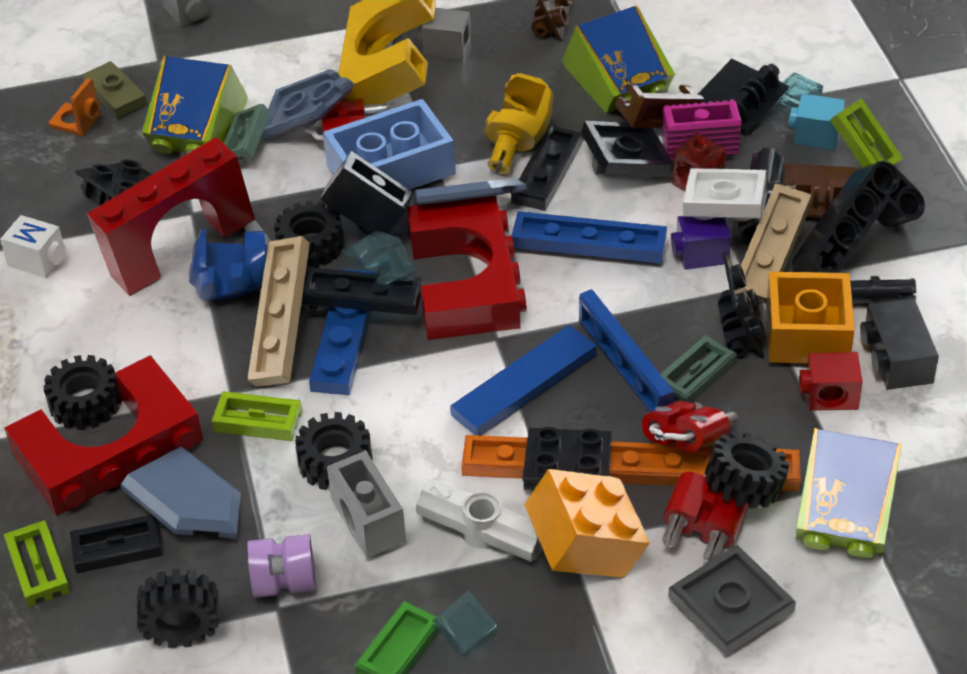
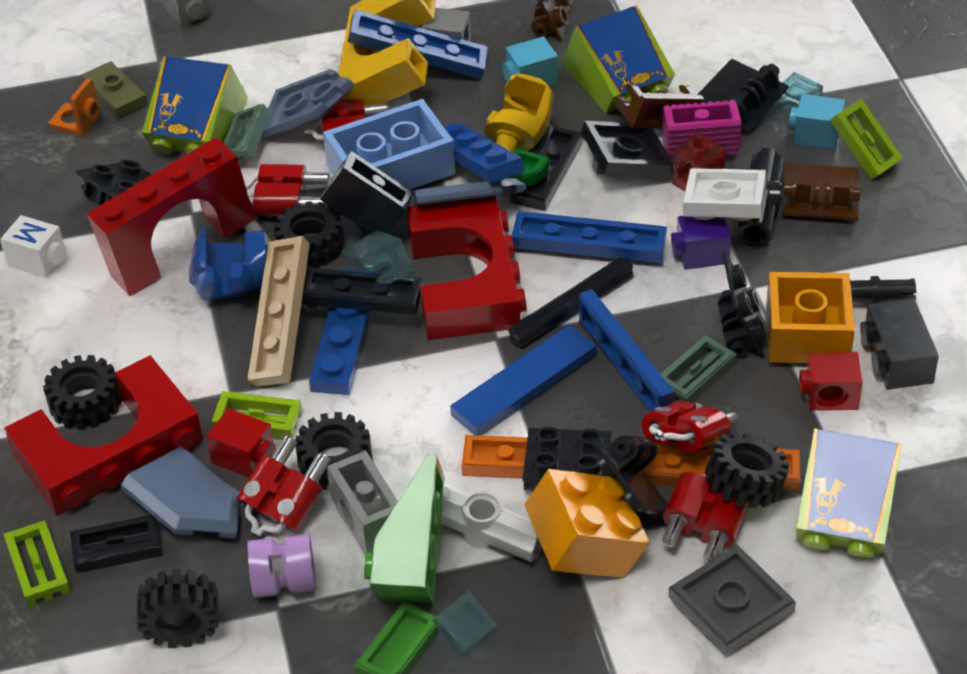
tan piece [741,183,813,302] -> none
black beam [792,161,925,273] -> none
none -> red brick [206,408,276,478]
none -> red piece [236,435,331,536]
none -> red piece [245,164,330,218]
none -> blue plate [347,9,487,79]
none -> slope [364,454,445,606]
none -> blue plate [444,123,525,183]
none -> medium azure brick [502,36,558,86]
none -> green tile [508,148,550,186]
none -> black axle [508,257,633,347]
none -> black hinge [593,435,668,514]

